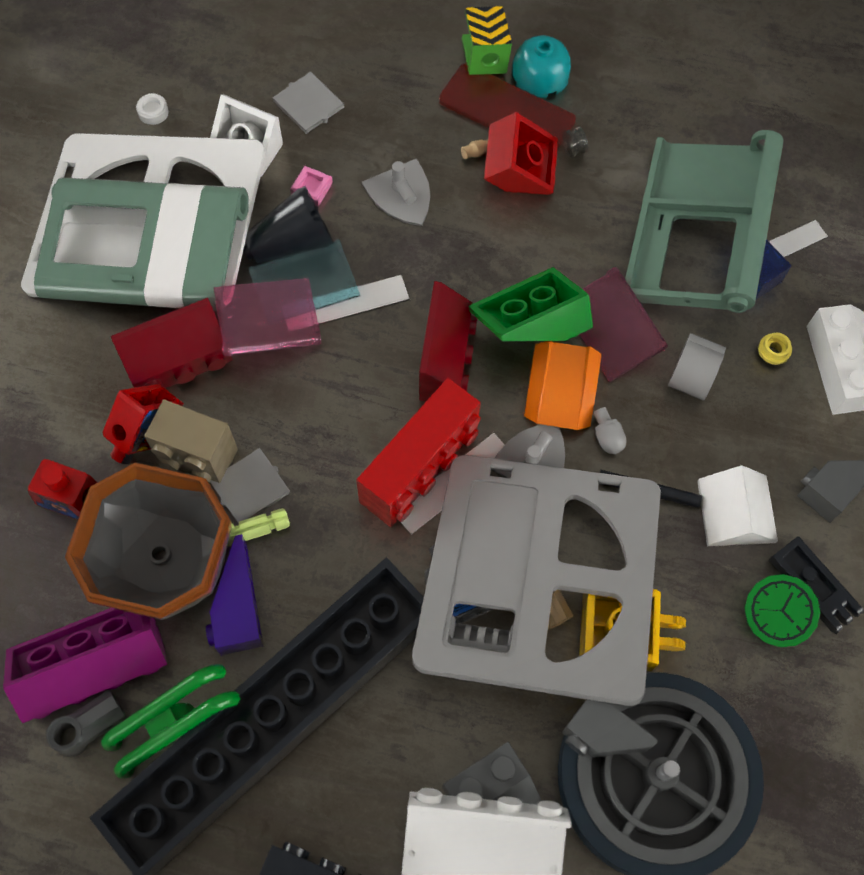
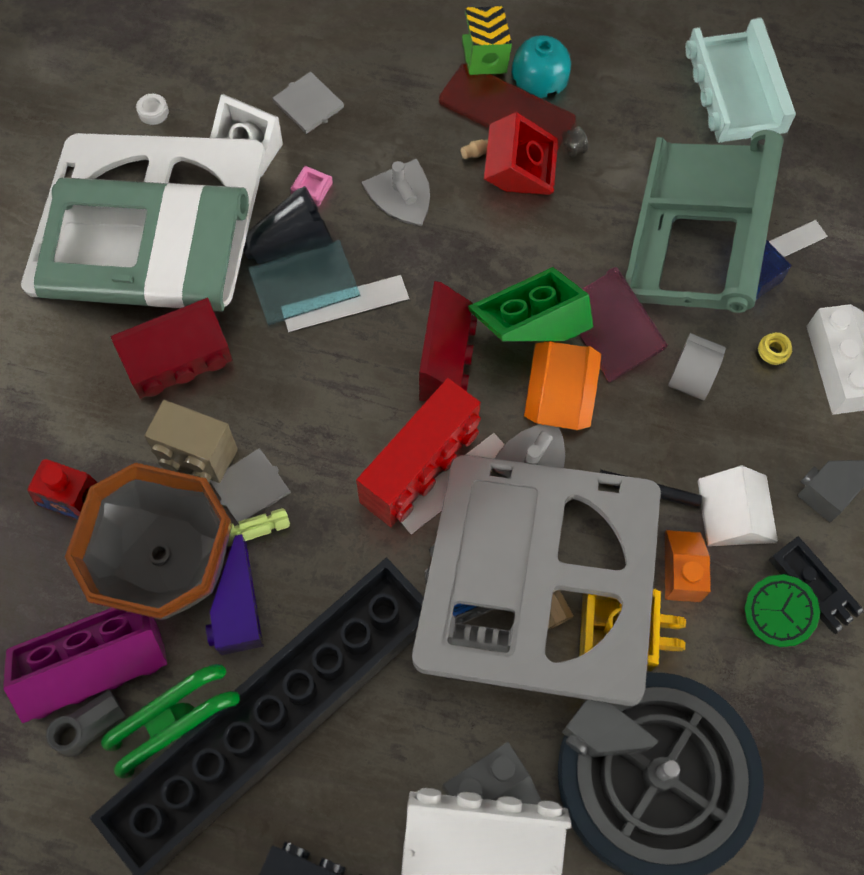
red torso [103,384,184,464] -> none
clear pink piece [213,278,321,356] -> none
light grey cylinder [593,407,627,454] -> none
none -> orange slope [665,530,711,602]
none -> light aqua panel [685,18,796,143]

